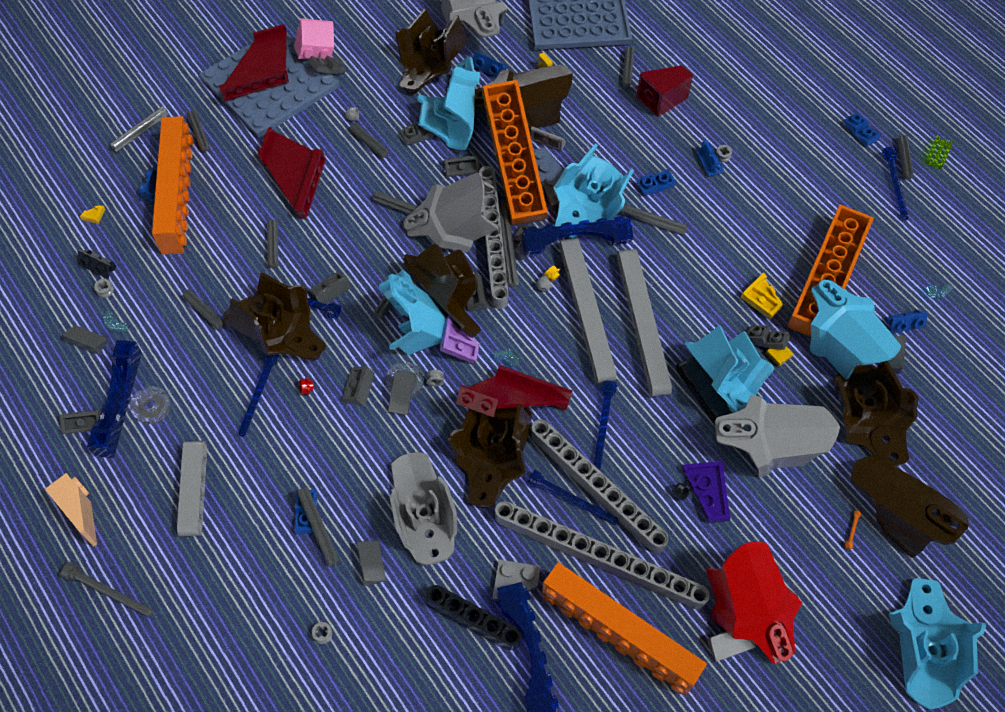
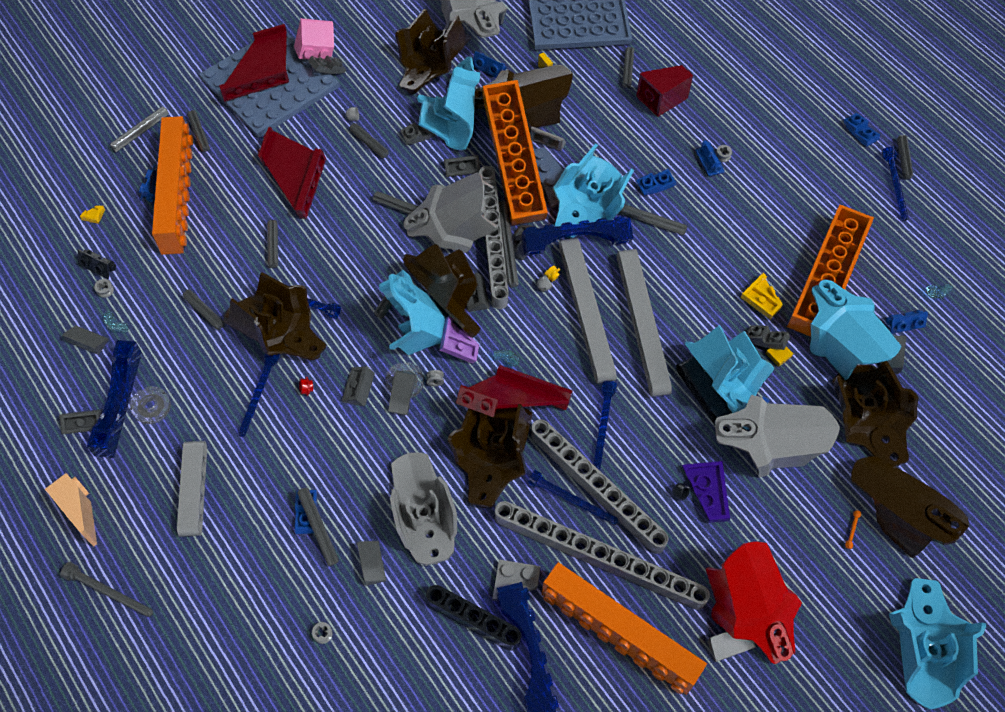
dark grey slope [308,272,351,306] -> none
clear neon green tile [925,135,953,169] -> none

